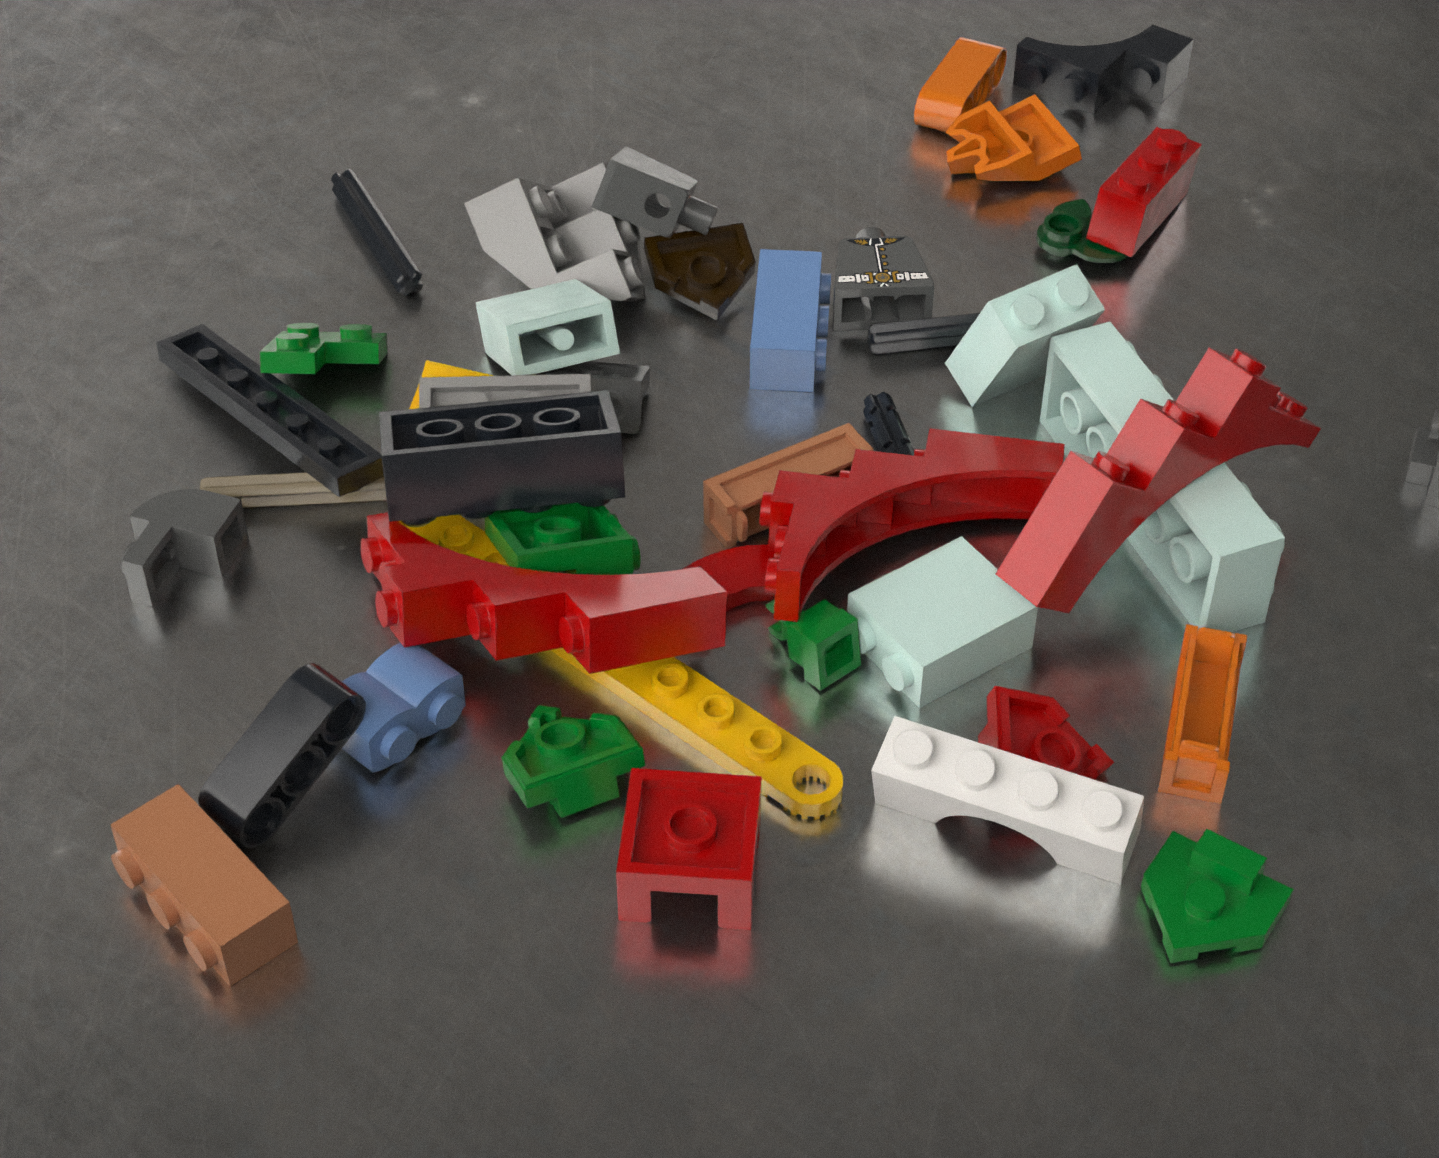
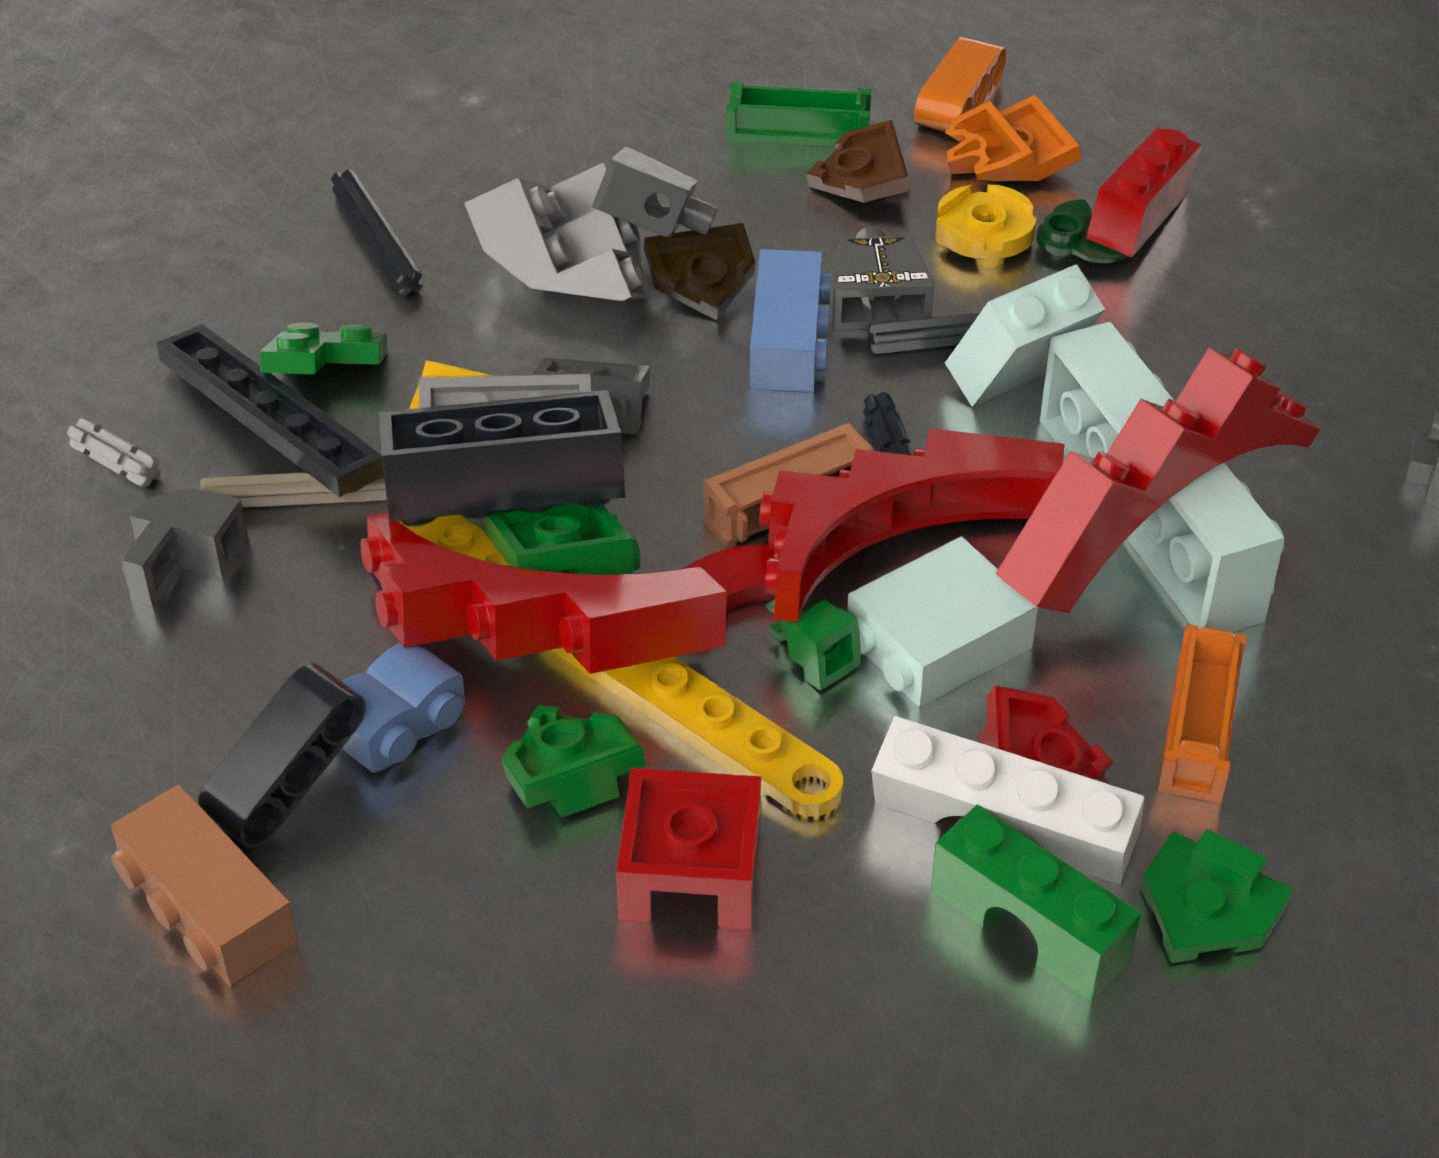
light aqua brick [475,279,620,375] -> none
black arch [1013,24,1194,114] -> none
none -> light grey axle [67,418,161,487]
none -> green container [726,82,872,147]
none -> reddish brown plate [806,120,912,203]
none -> green arch [930,804,1141,1003]
none -> yellow plate [935,184,1036,268]

